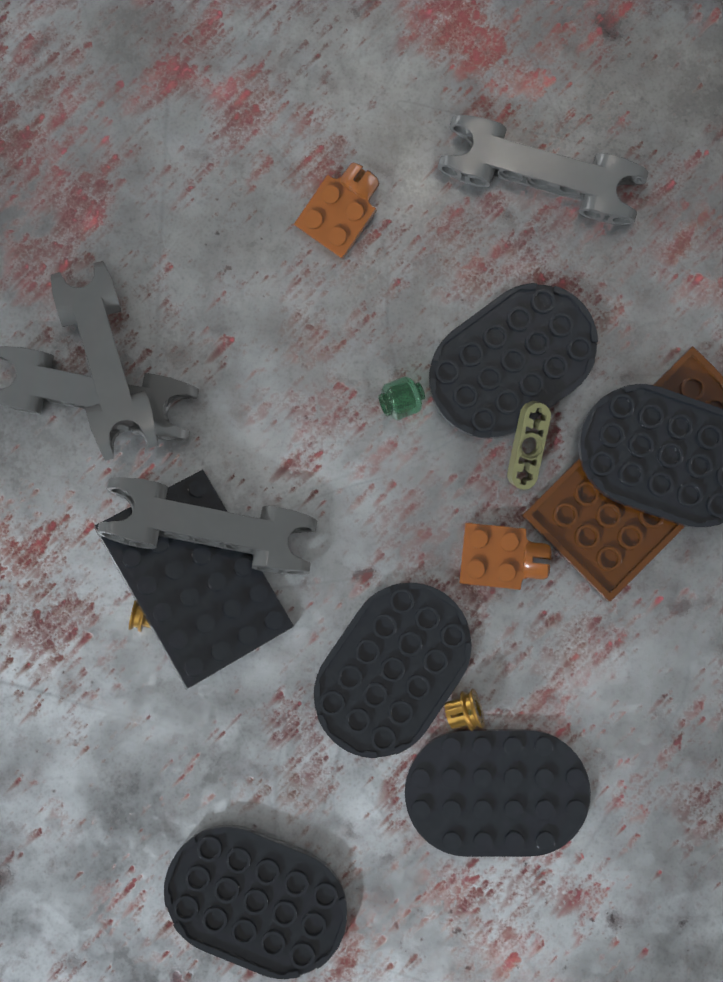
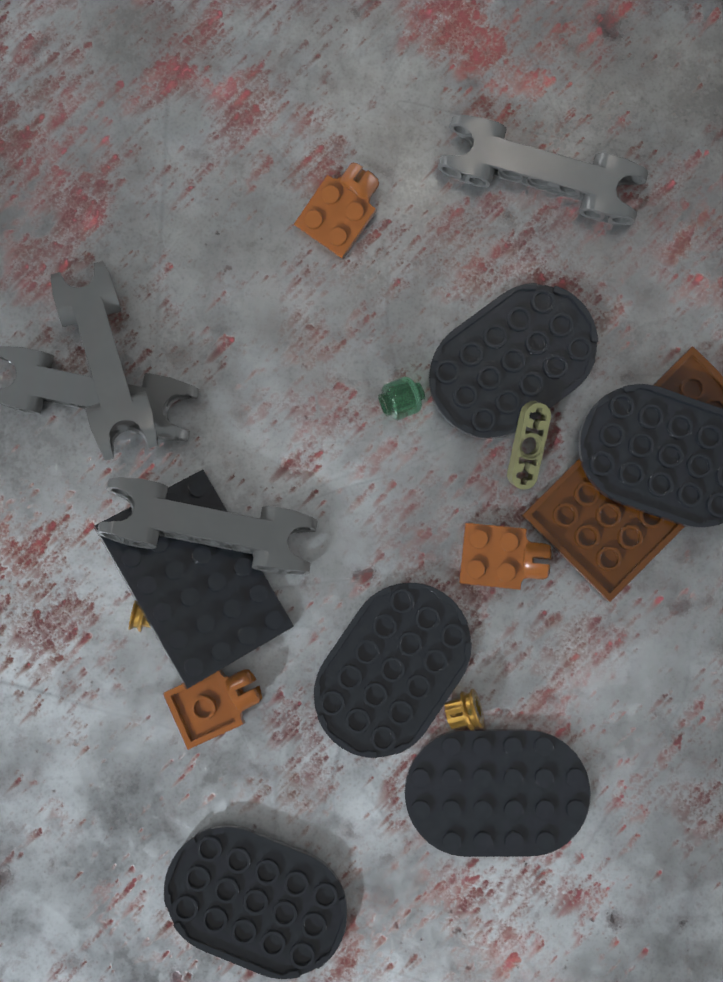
none -> dark orange plate [163,669,262,750]

